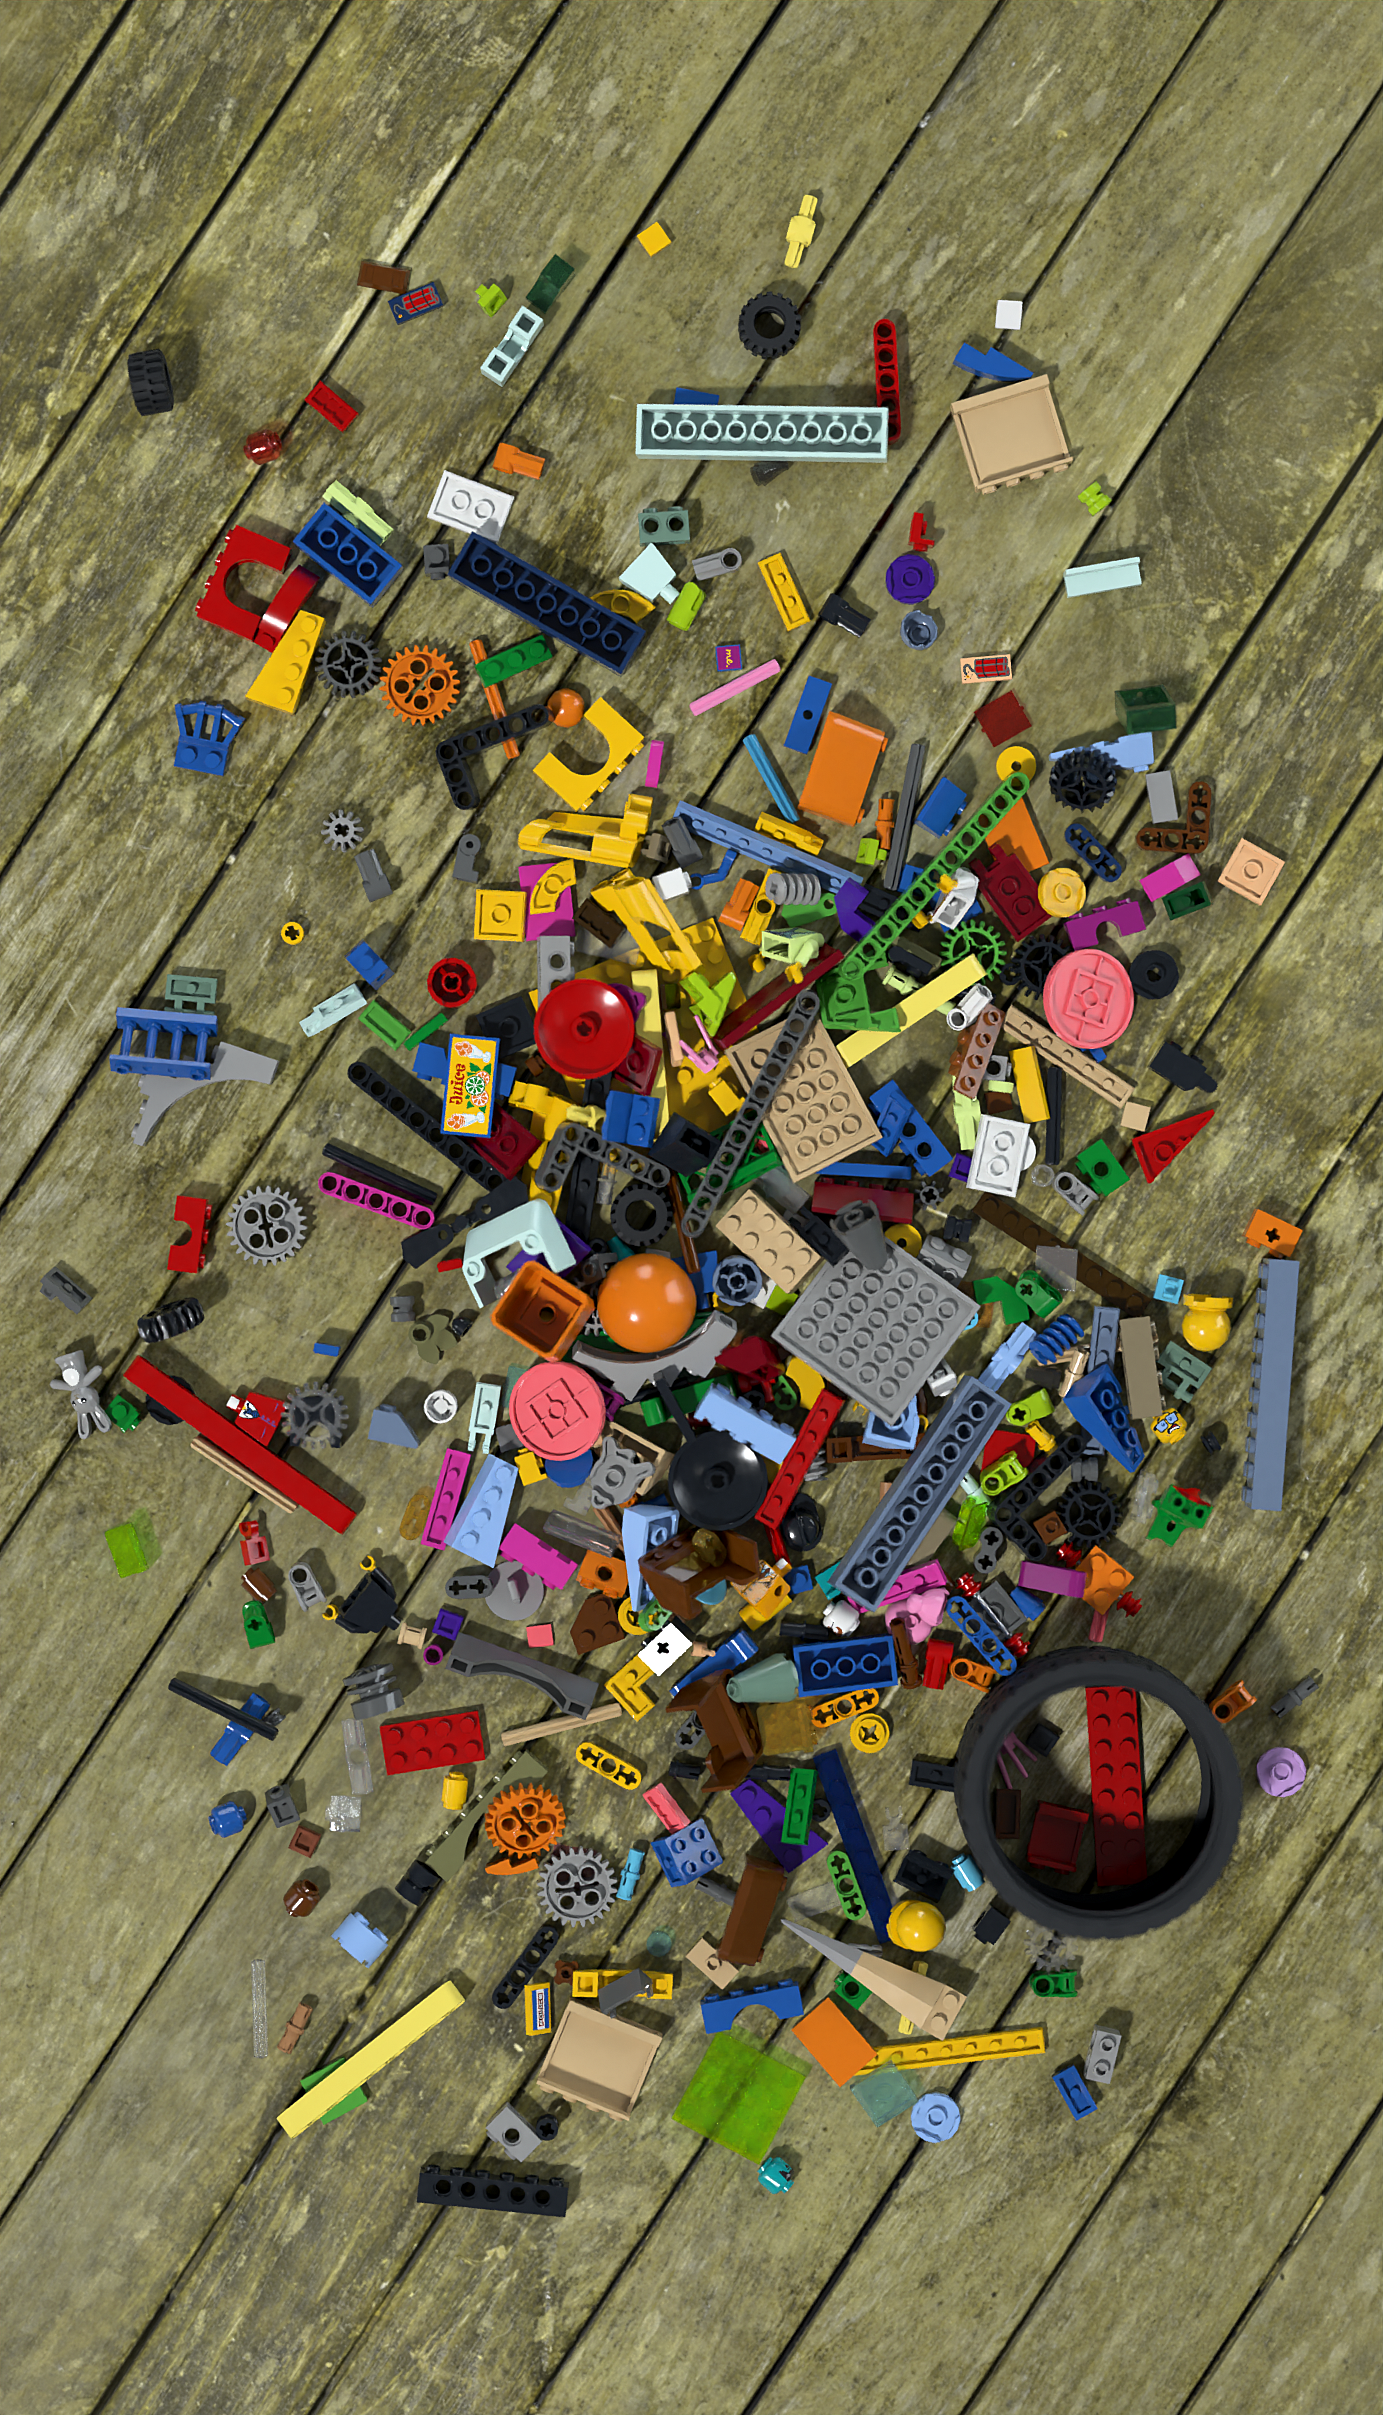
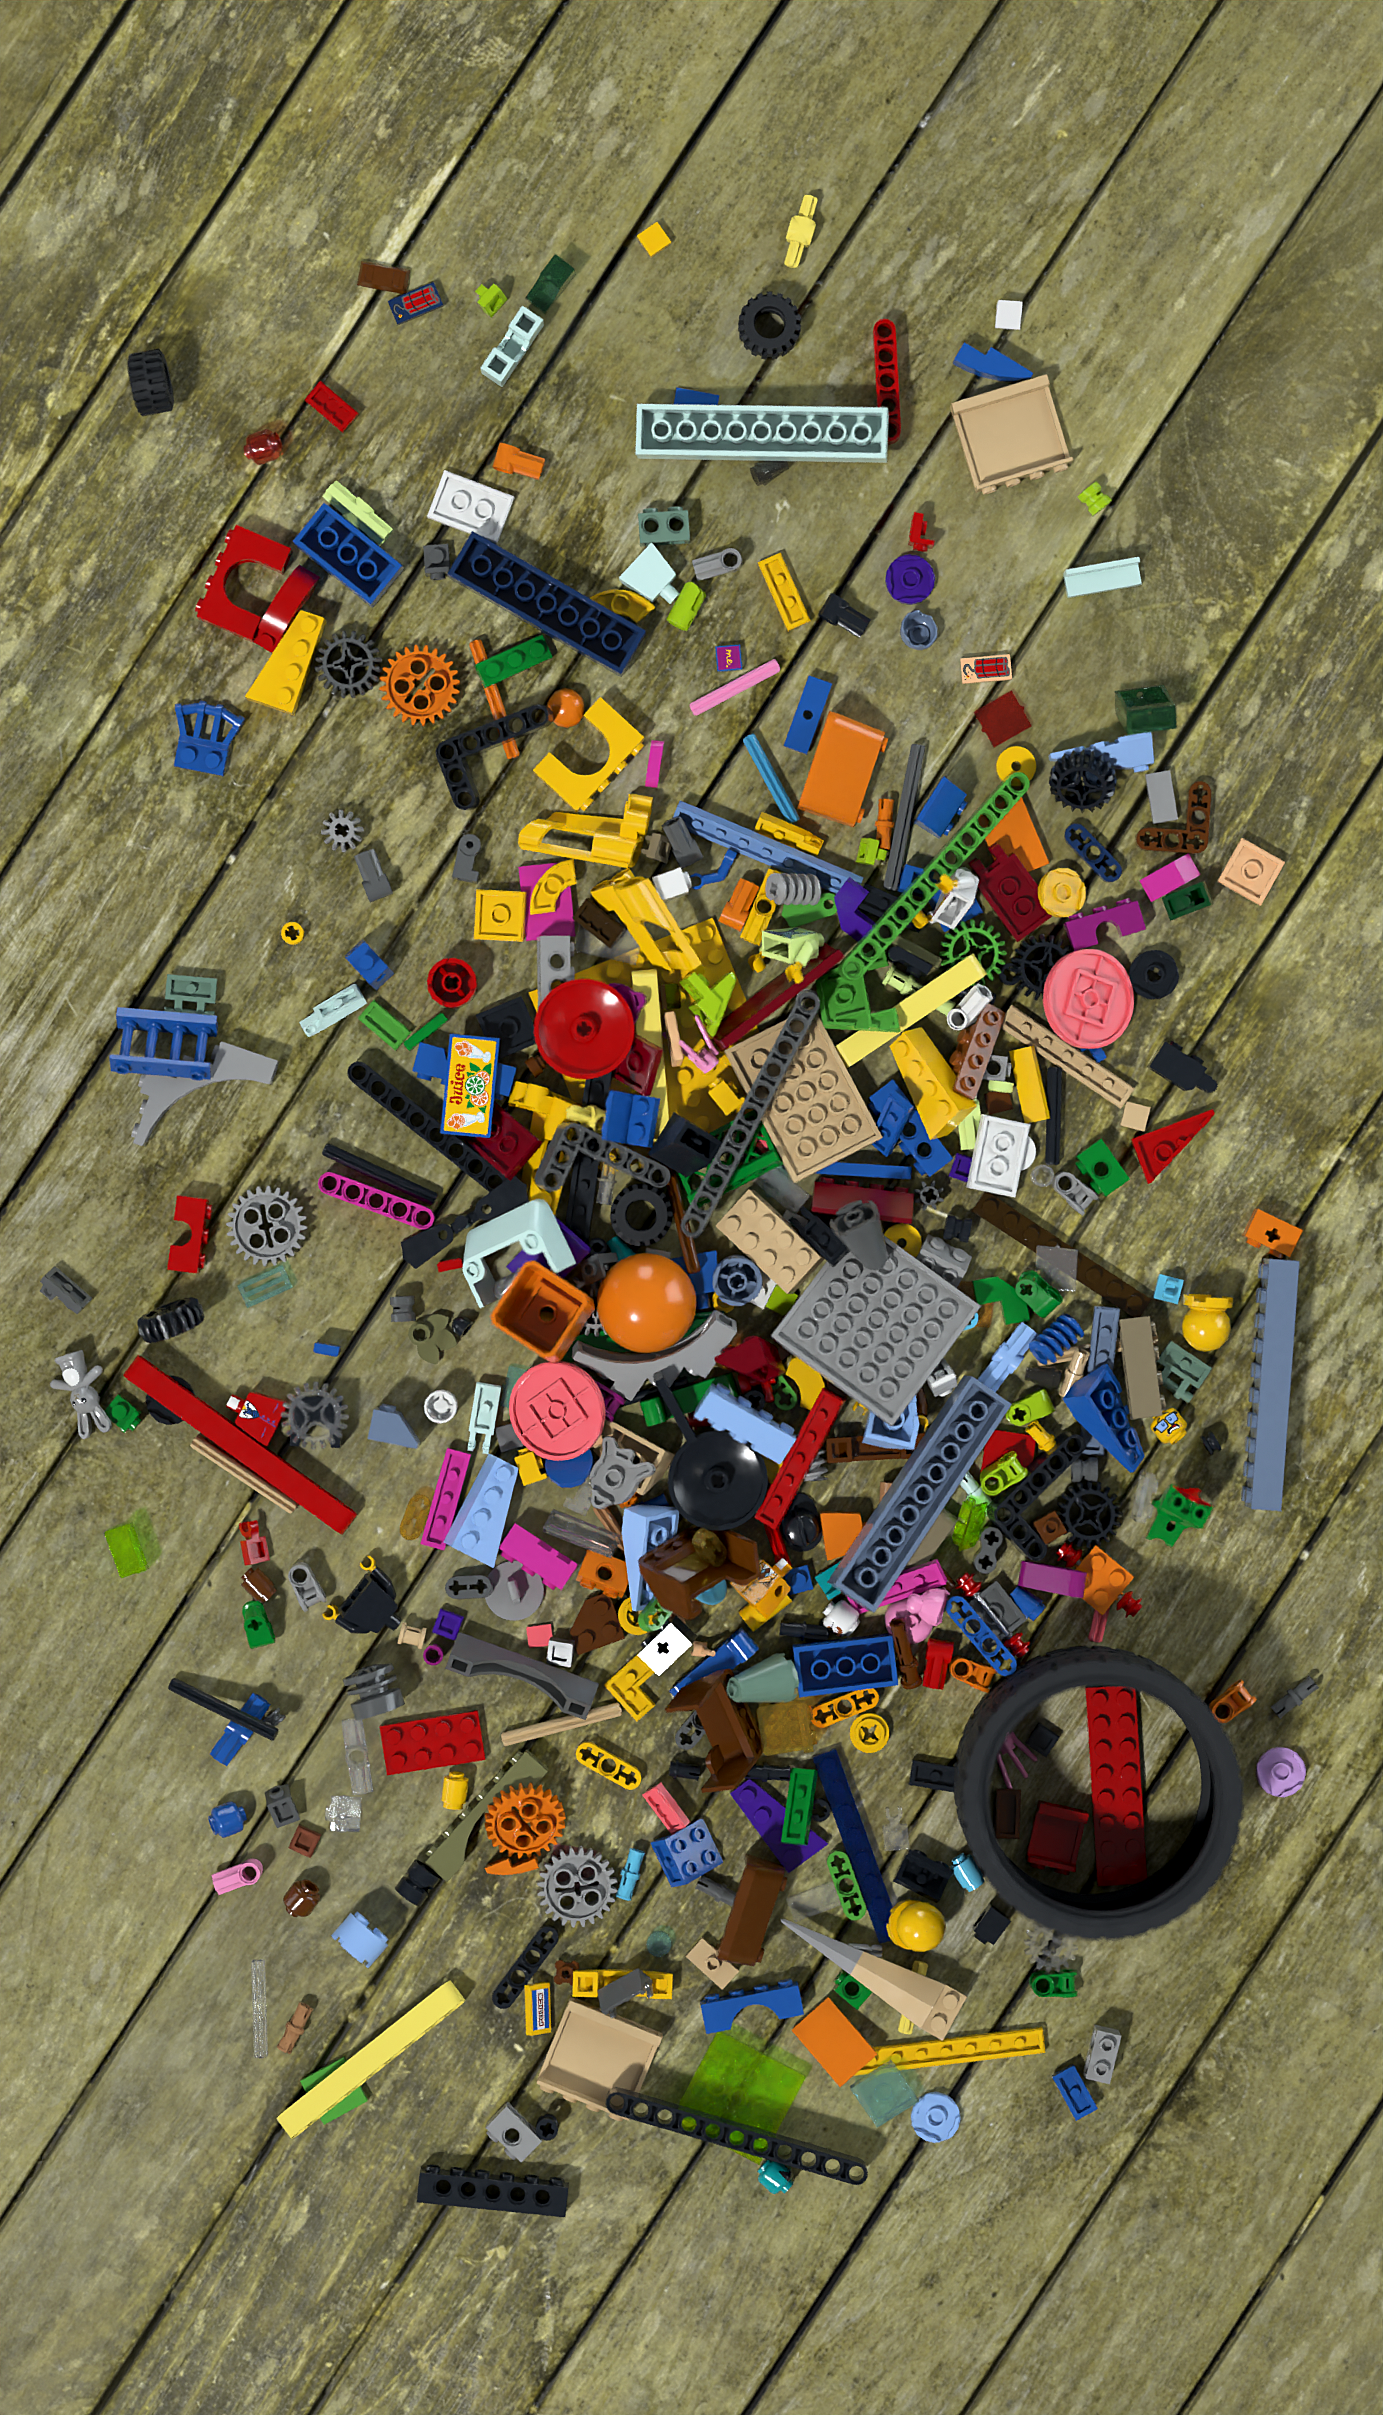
none -> bright pink piece [211,1858,263,1895]
none -> clear light blue tile [237,1265,293,1308]
none -> plate [547,1637,575,1667]
none -> black beam [606,2087,868,2185]
none -> orange torso [819,1511,867,1561]
none -> yellow wedge [889,1027,977,1140]

